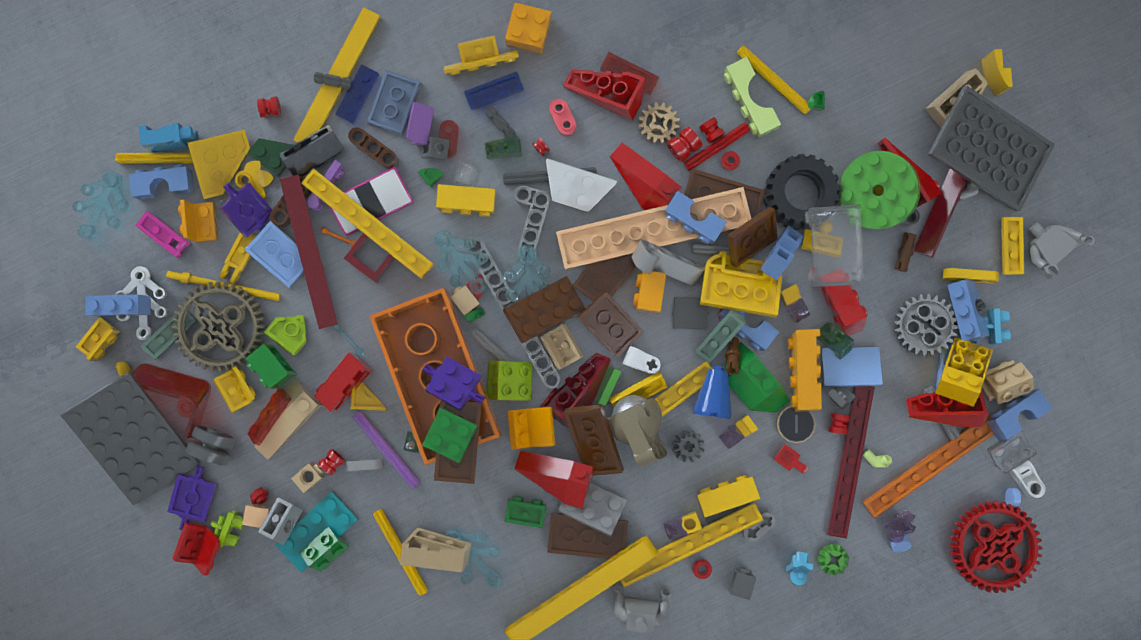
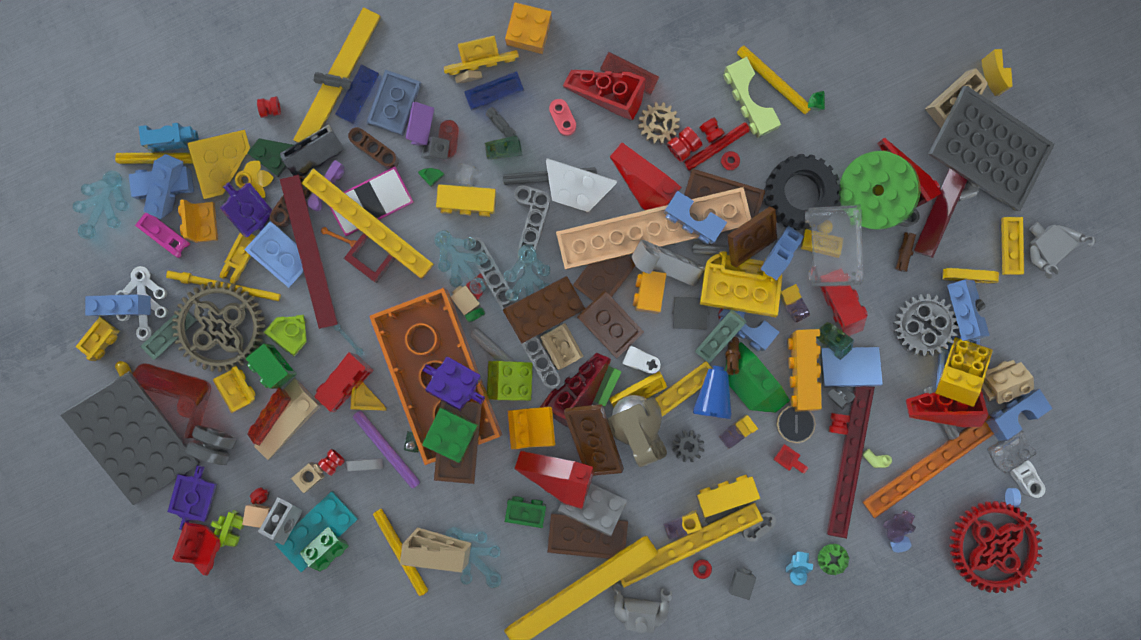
red bush [532,138,550,157] -> none
medium azure hips [985,309,1011,344] -> none
none -> medium blue arch [143,154,183,219]
none -> tan tile [455,70,483,83]

